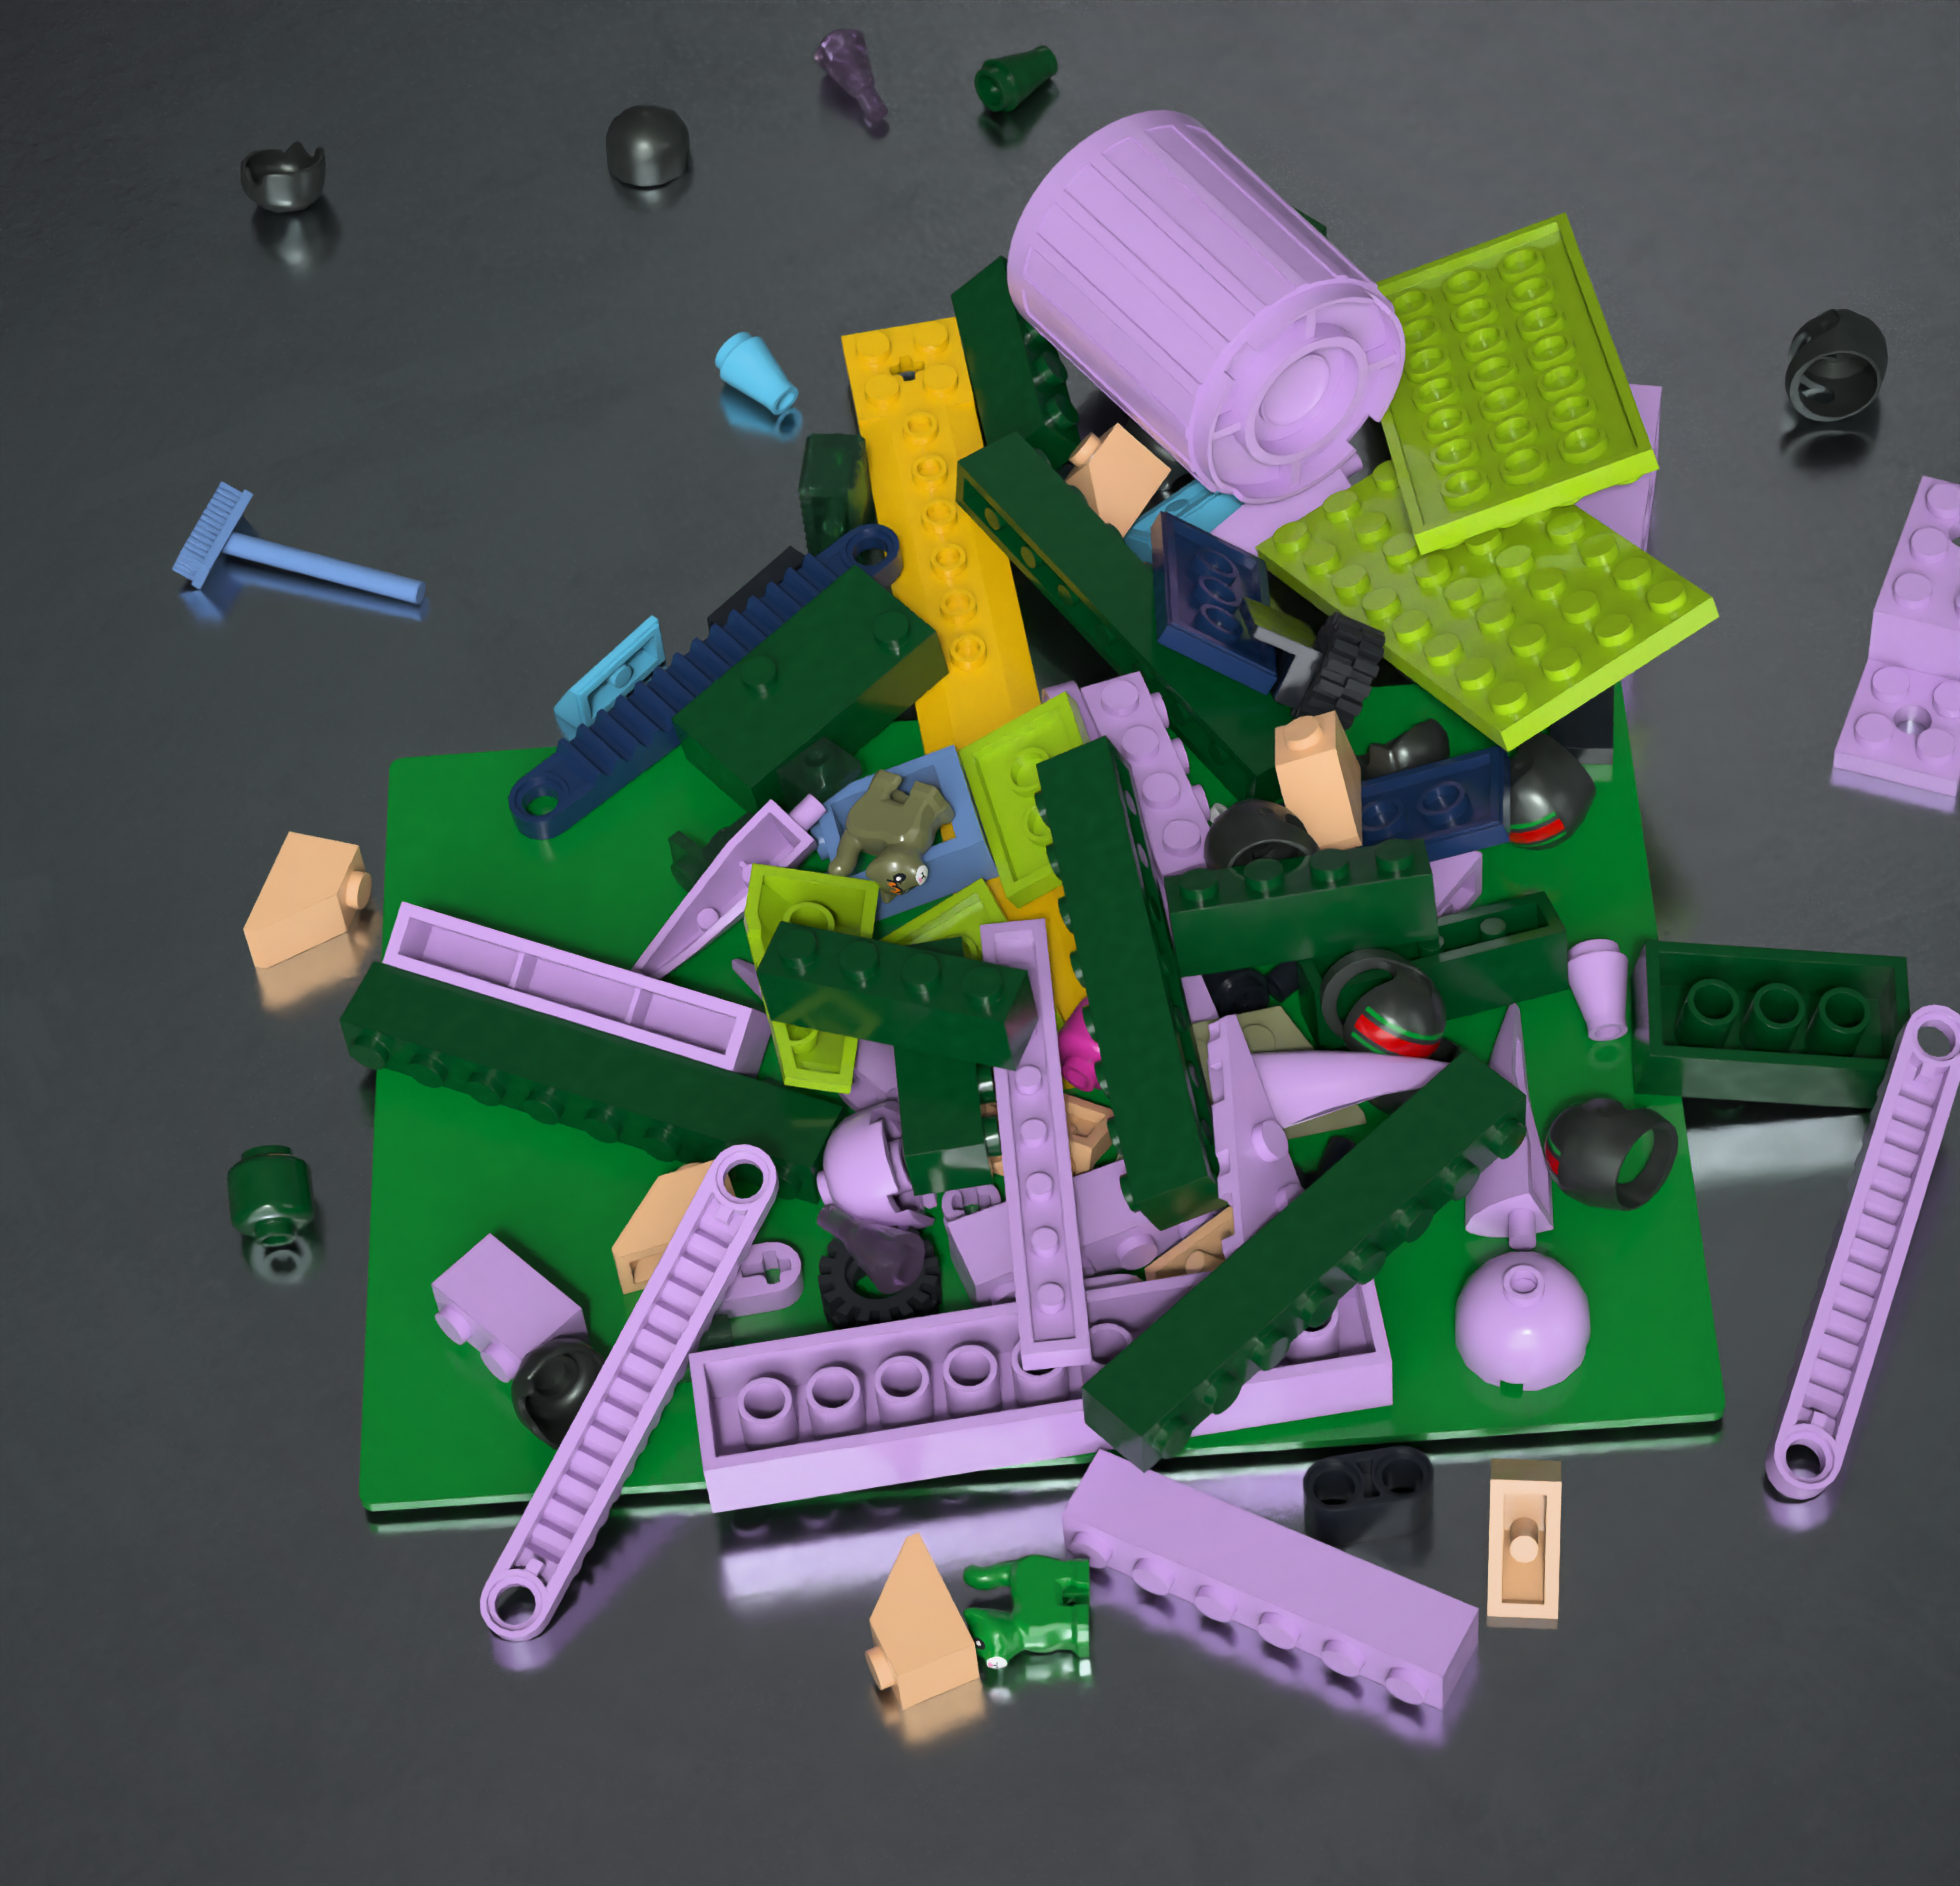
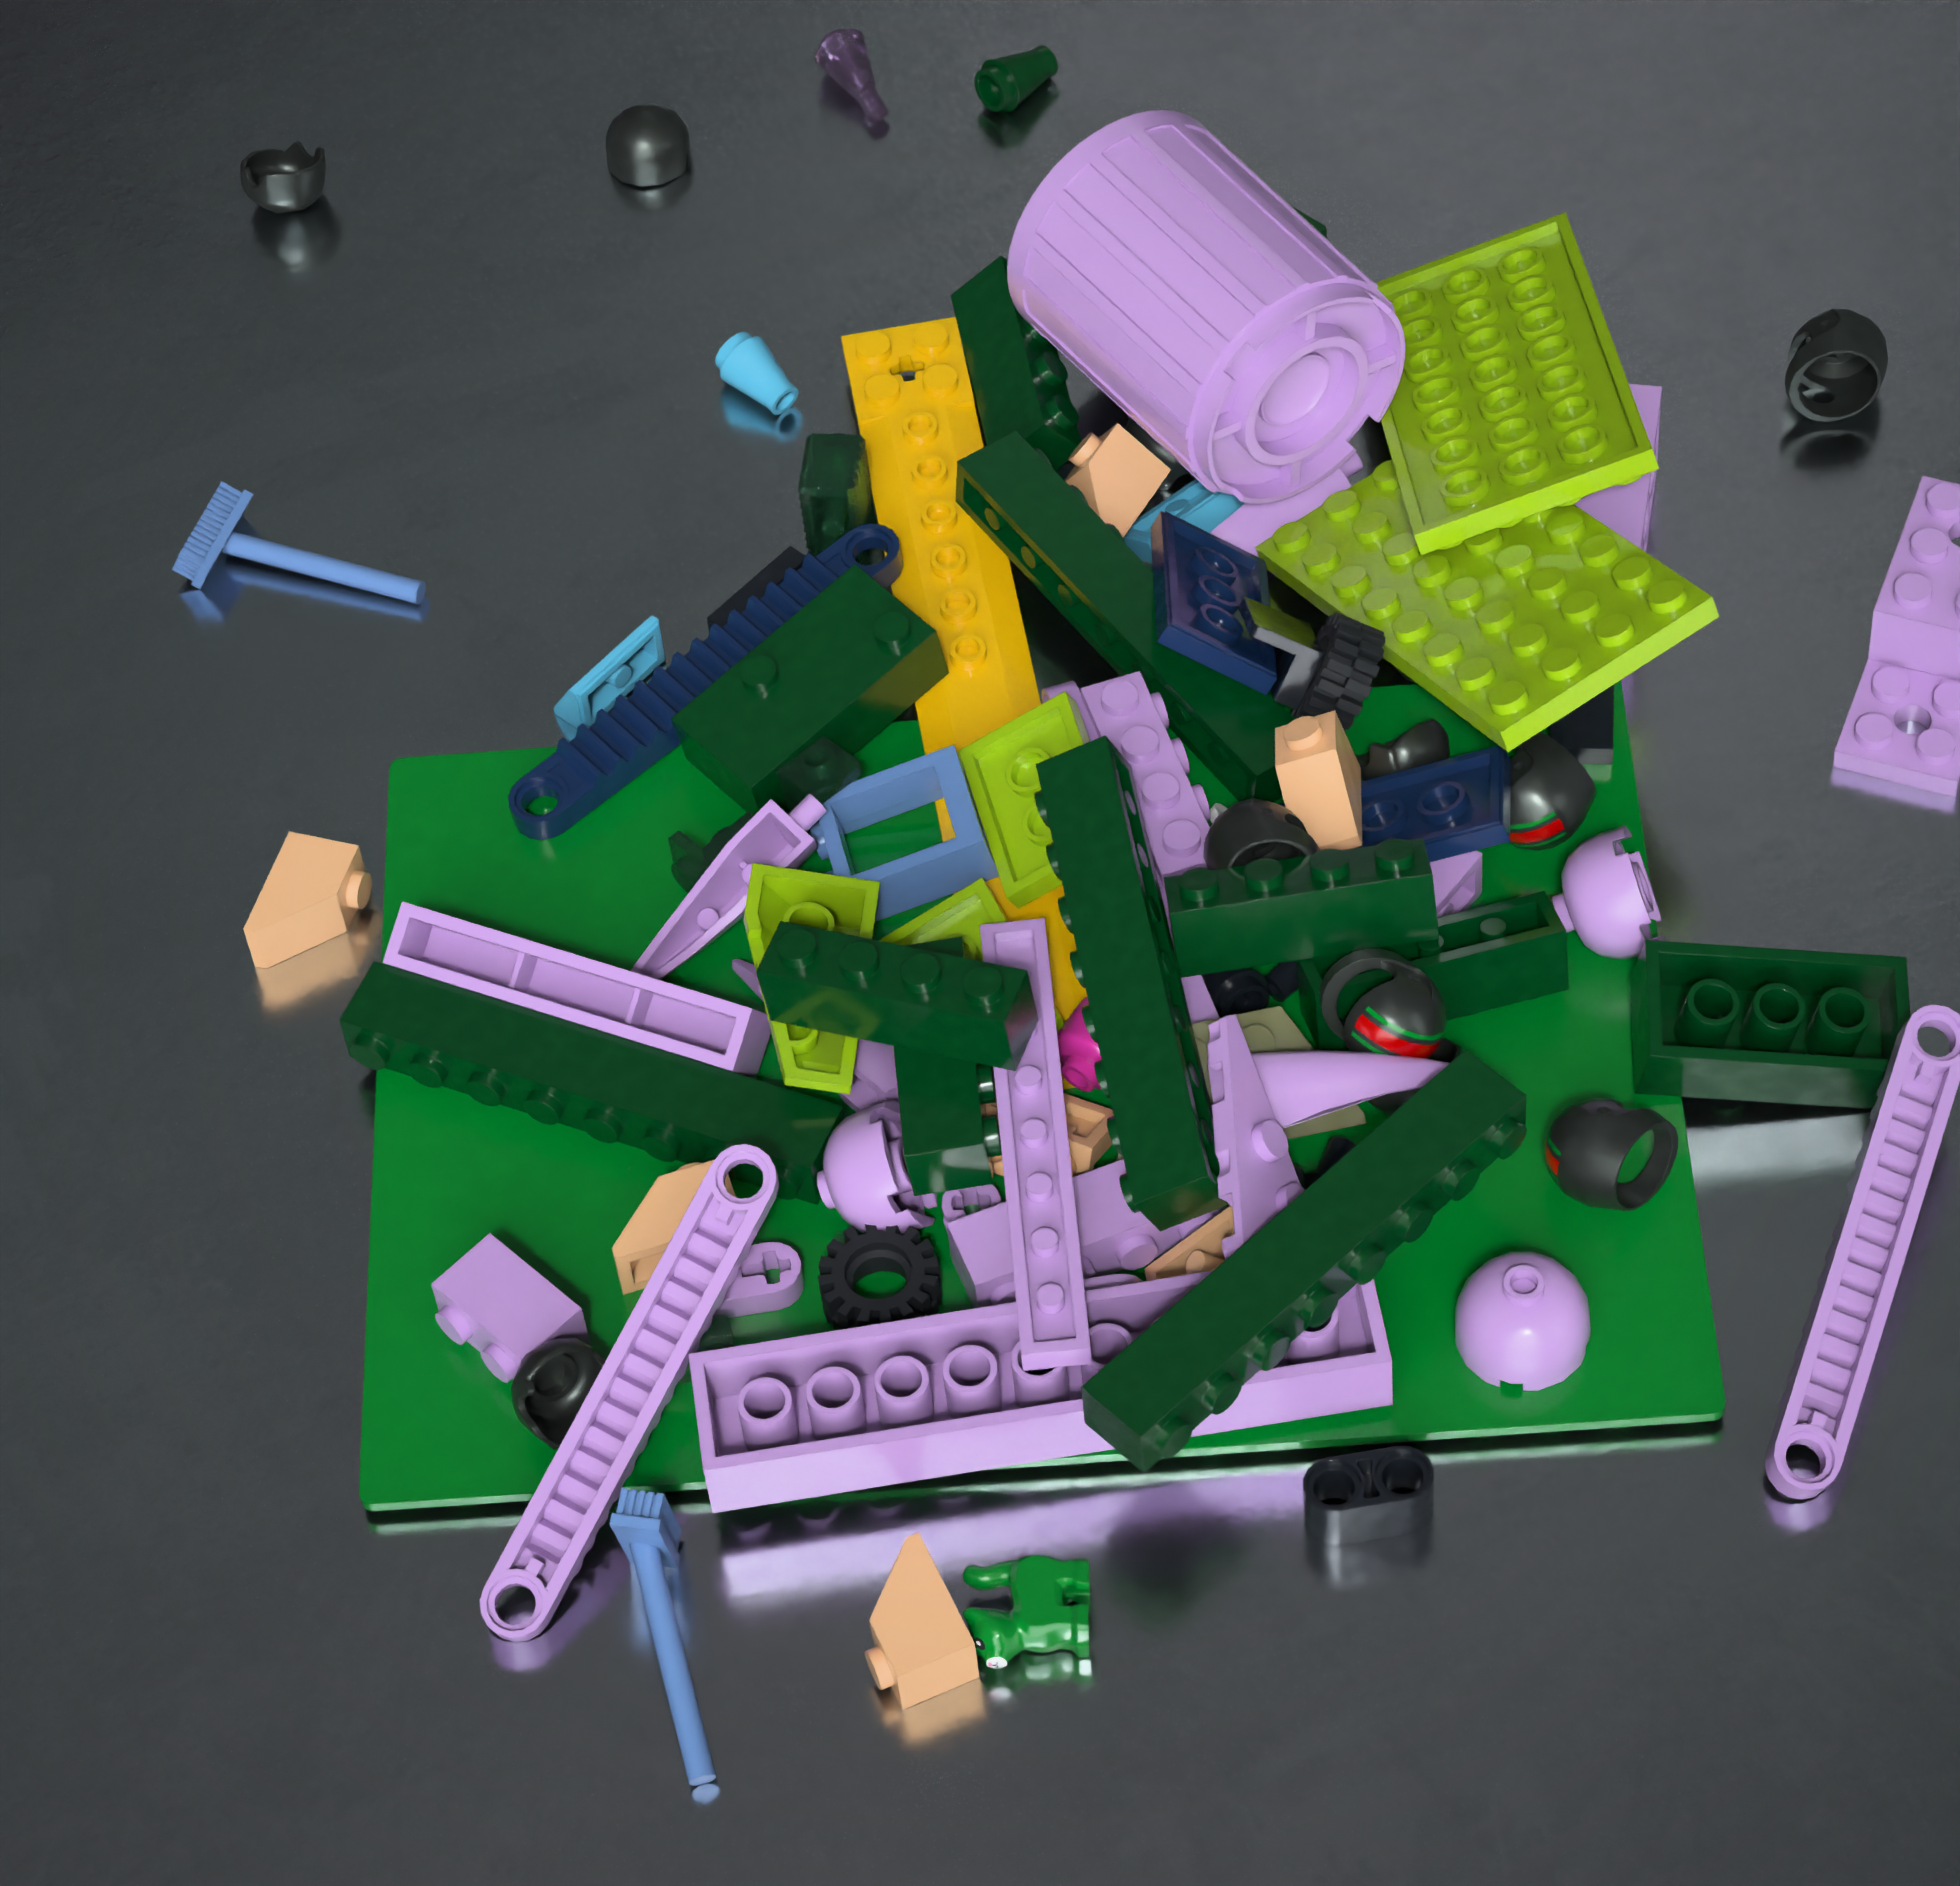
dark green head [227,1145,315,1247] -> none
clear purple cone [817,1203,925,1294] -> none
olive animal [827,769,955,904] -> none
lavender brick [1061,1449,1479,1711] -> none
lavender piece [1465,1003,1553,1251] -> none
light nougat slope [1487,1458,1562,1619] -> none
lavender cone [1567,939,1628,1041] -> none
none -> medium blue piece [609,1488,716,1785]
none -> lavender cylinder [1552,825,1666,960]

